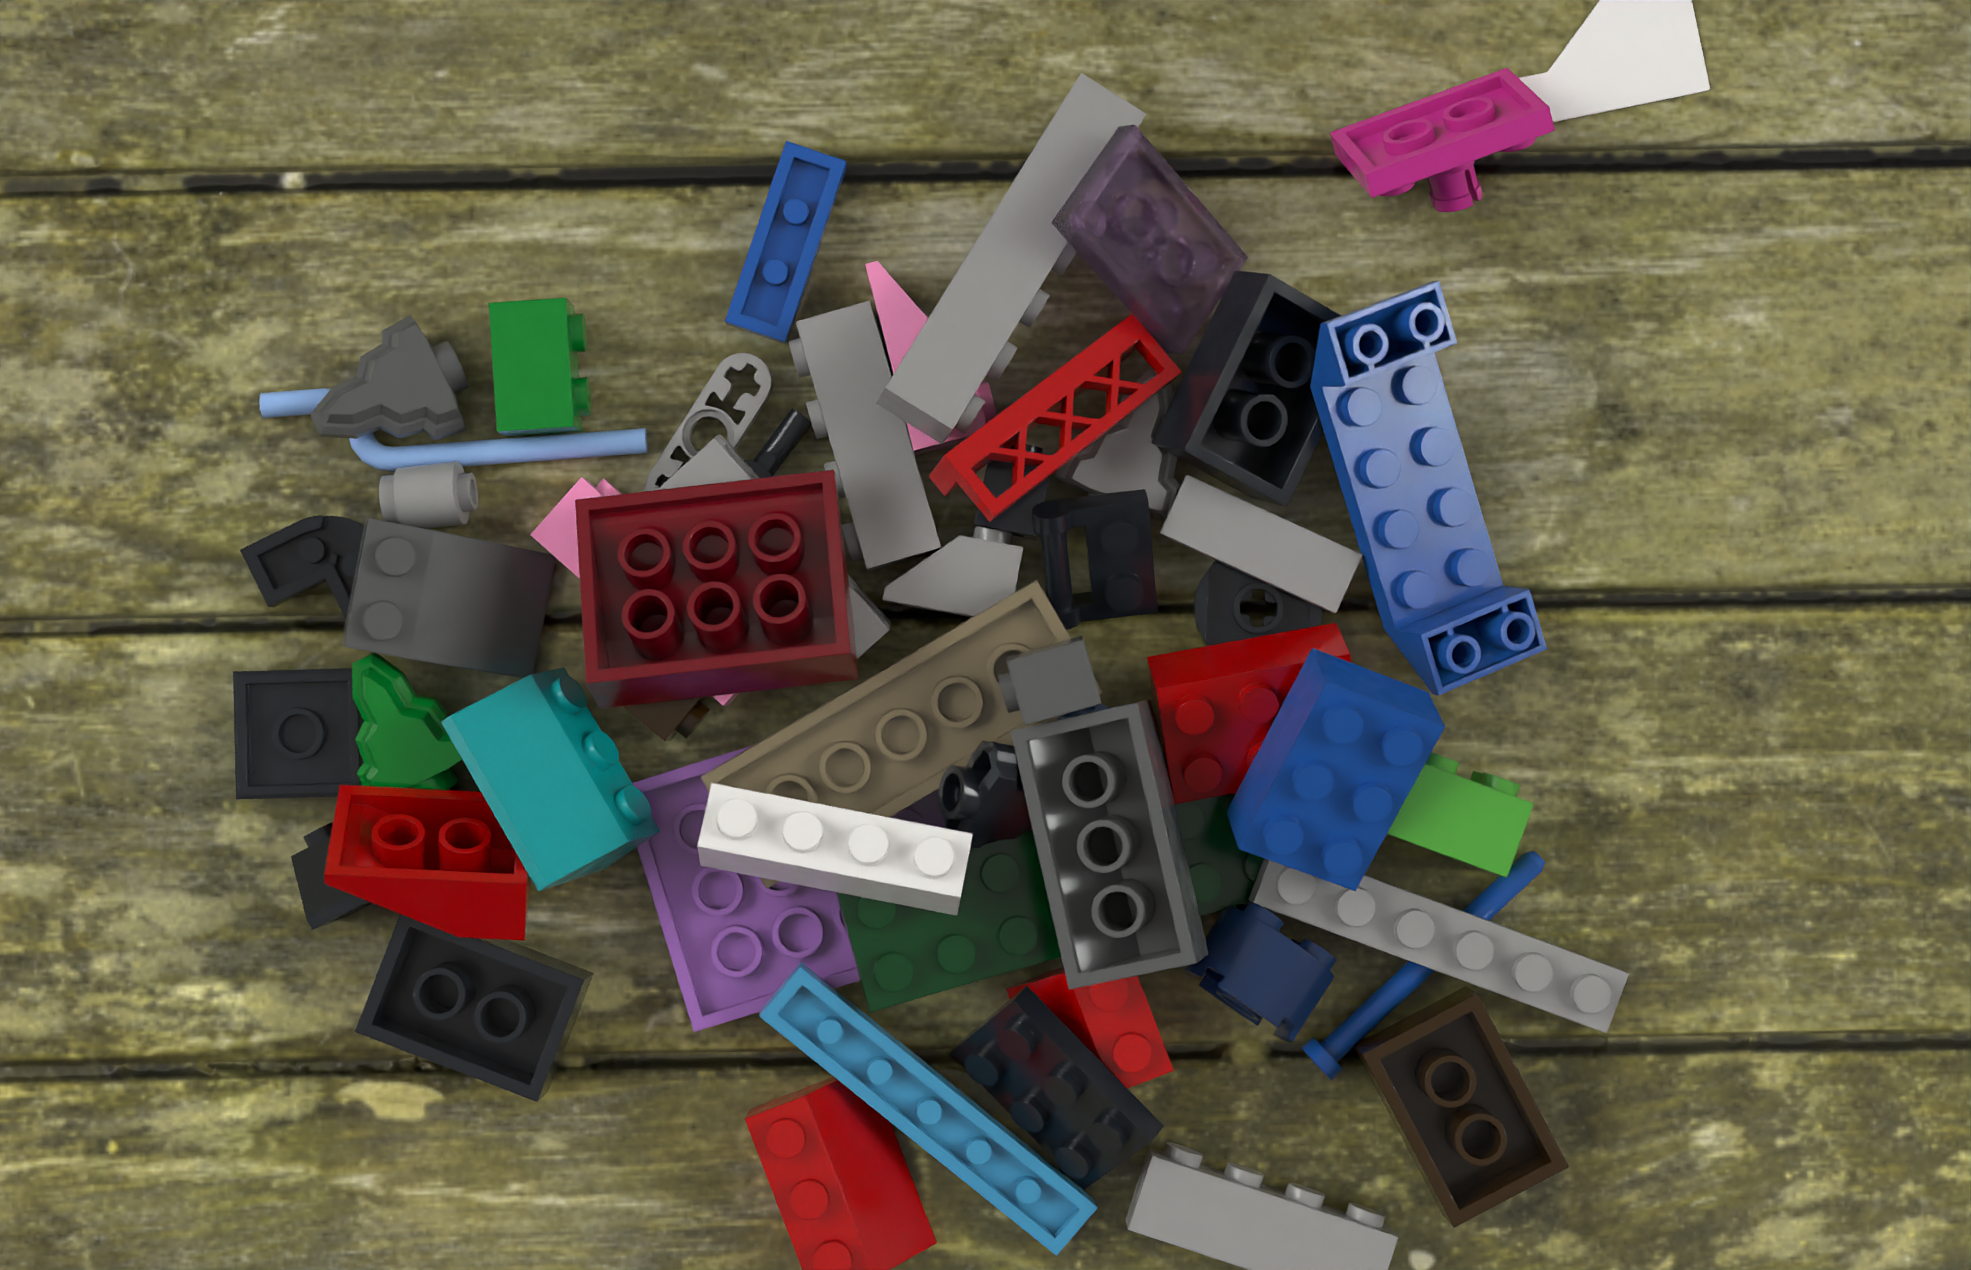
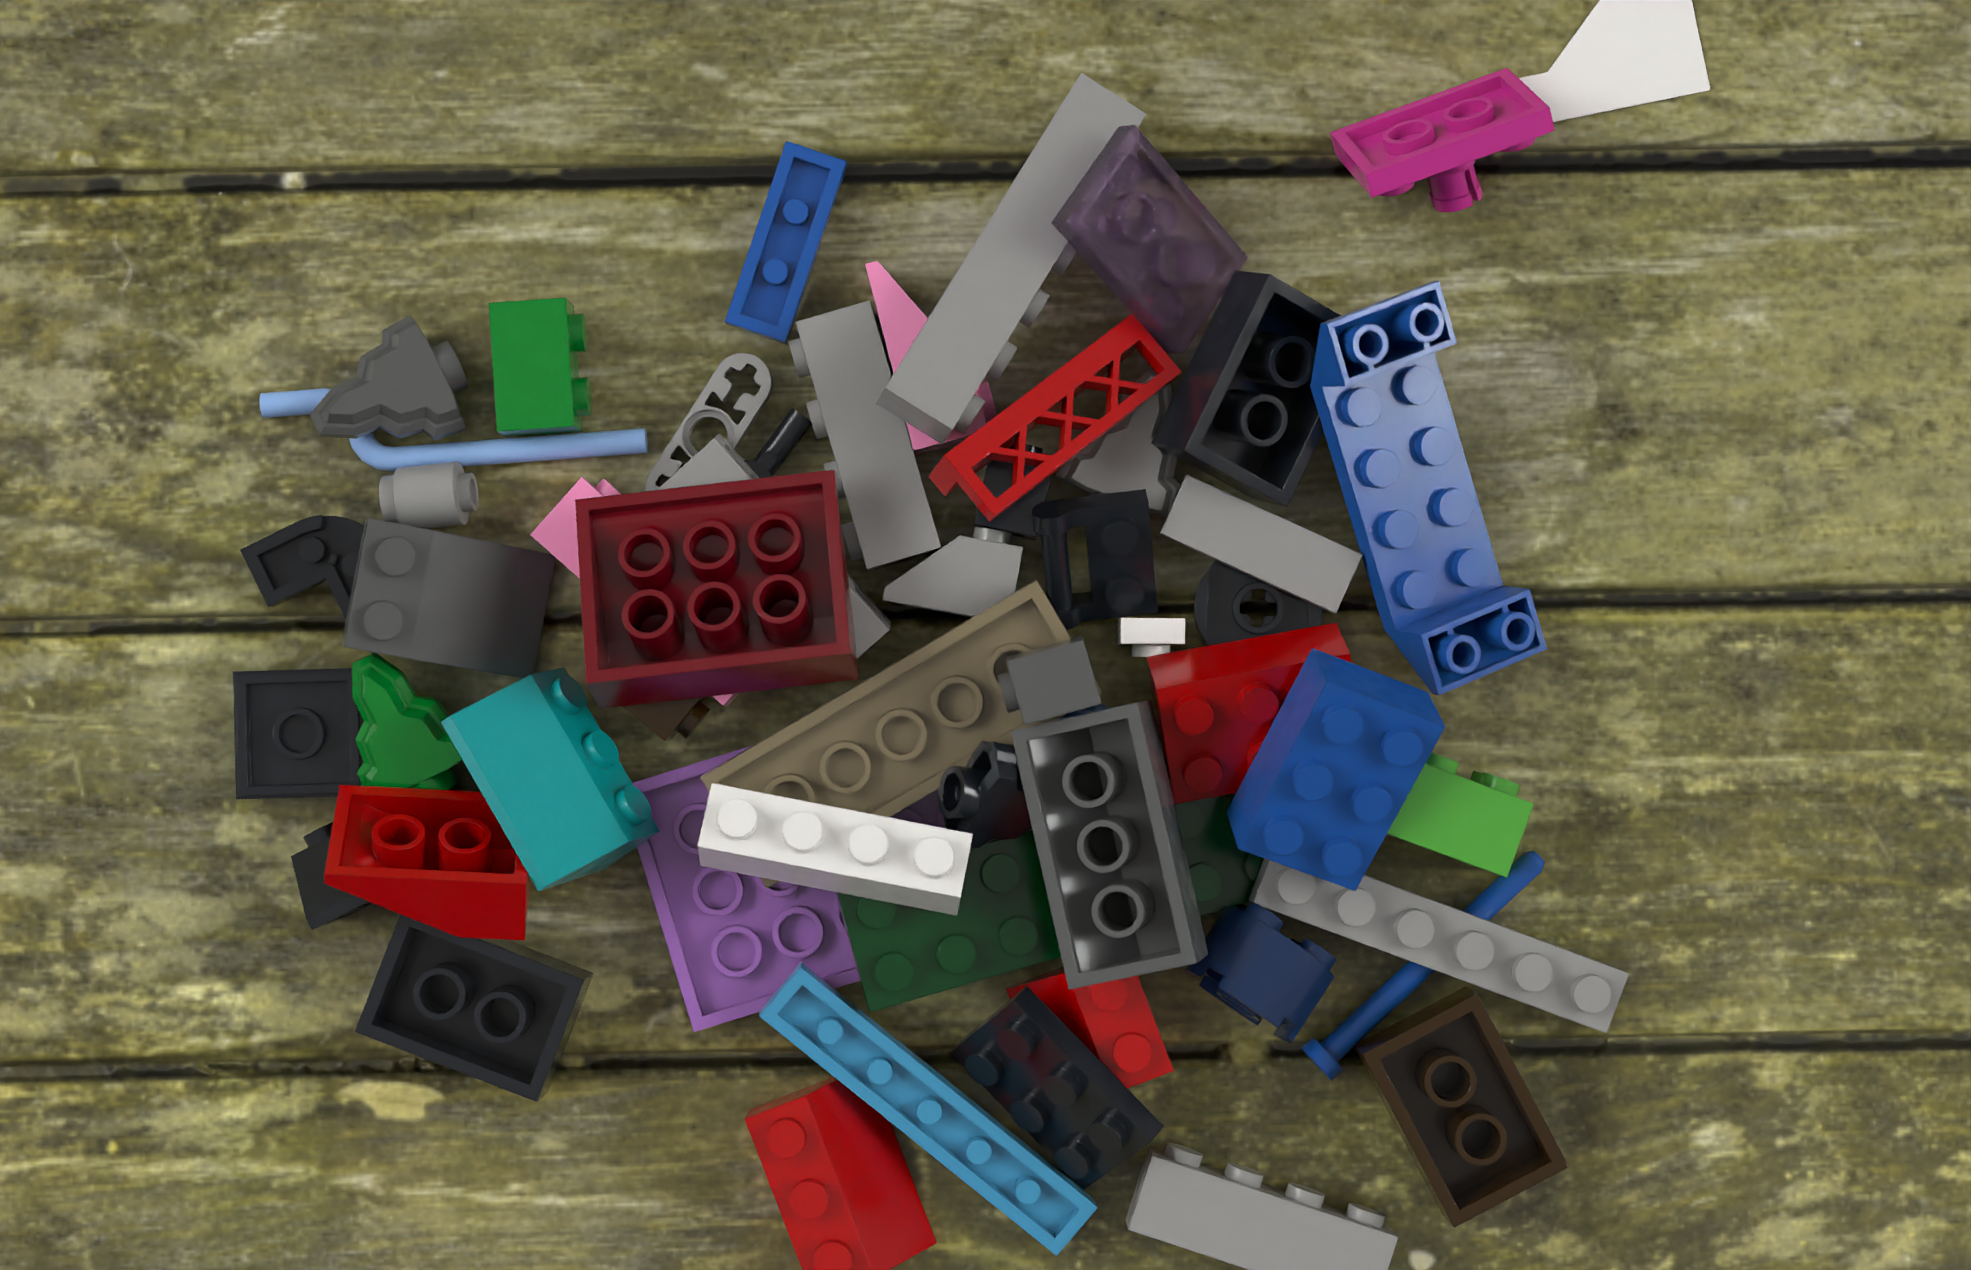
none -> white plate [1118,618,1185,657]

